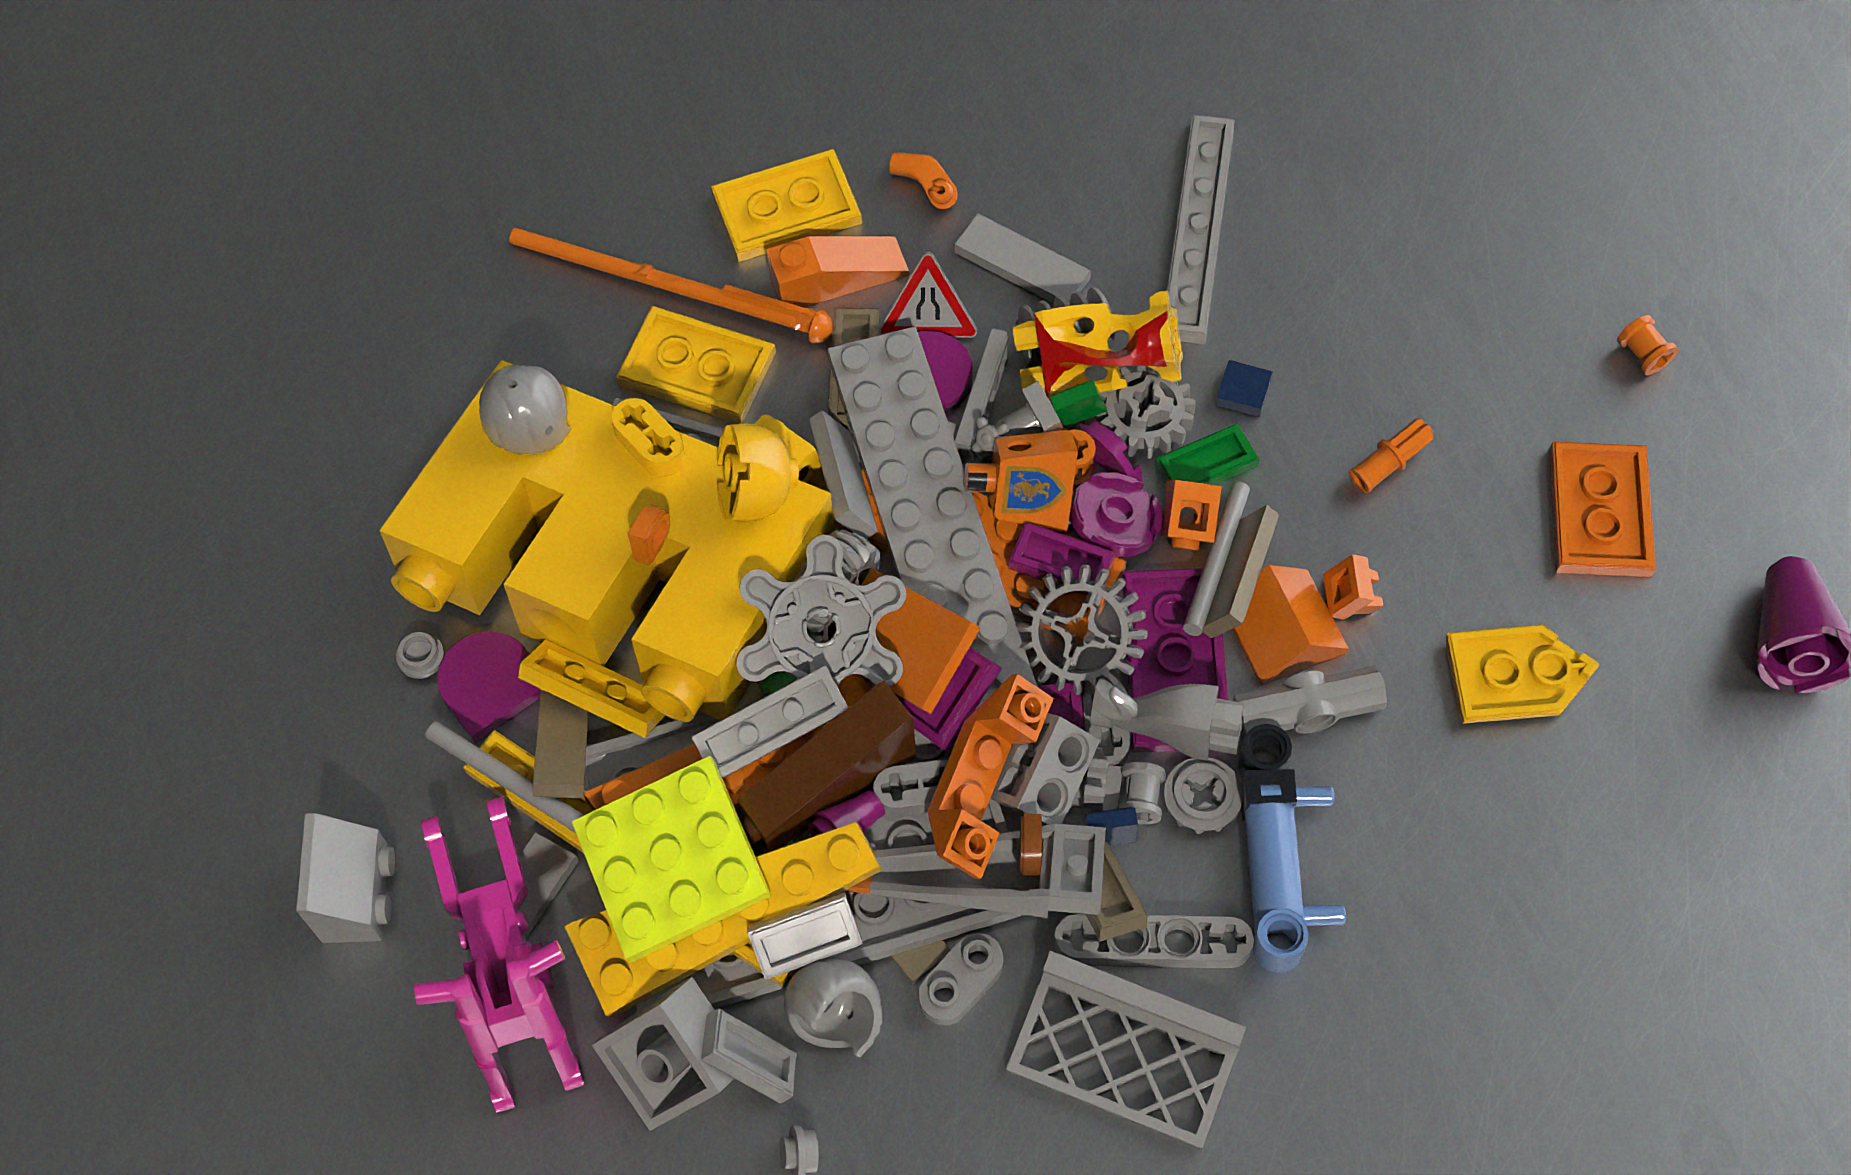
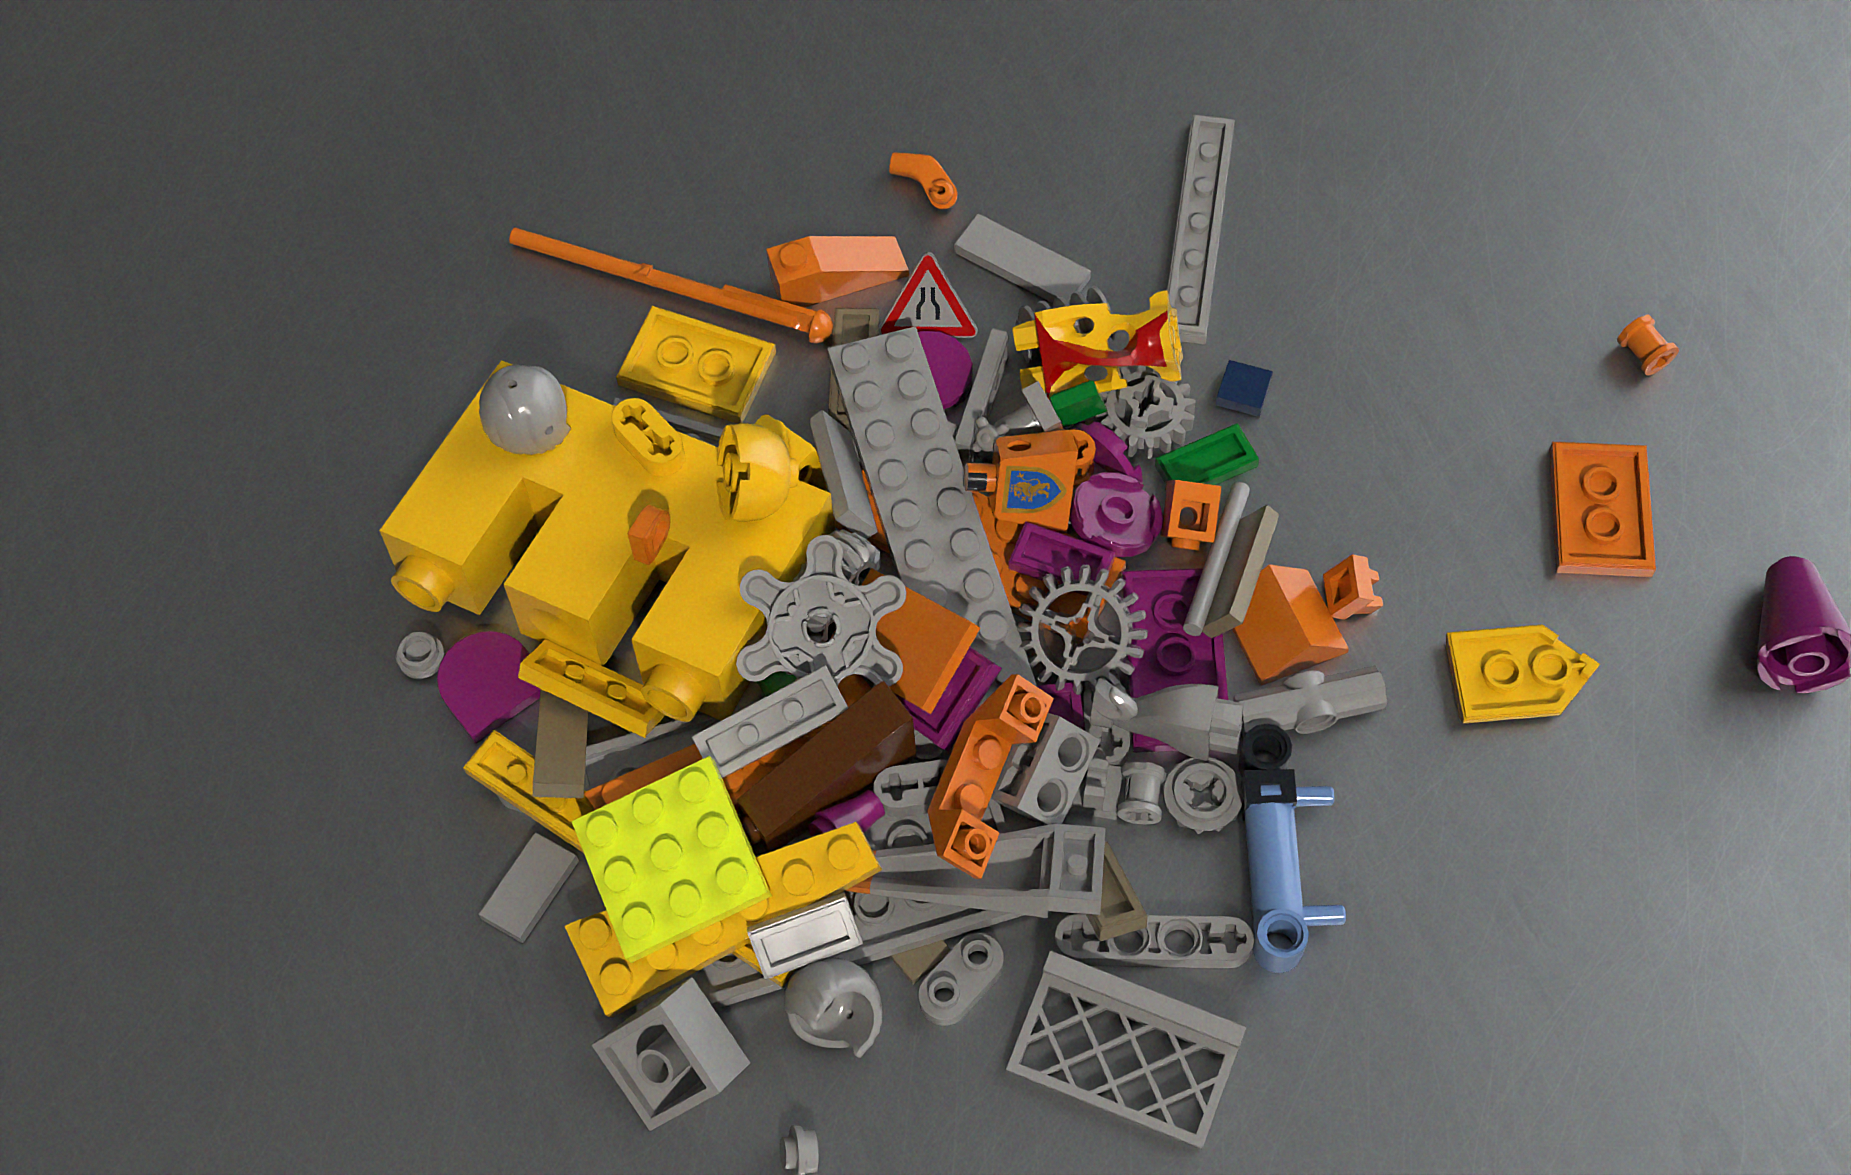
light grey slope [296,813,395,943] -> none
dark pink piece [414,796,585,1113] -> none
light grey bar [425,721,584,833] -> none
light grey tile [701,1008,797,1104] -> none
yellow tile [711,149,862,262] -> none
dark orange tile [1019,813,1042,876] -> none
dark blue tile [1085,807,1138,845] -> none
orange axle [1348,418,1433,494] -> none

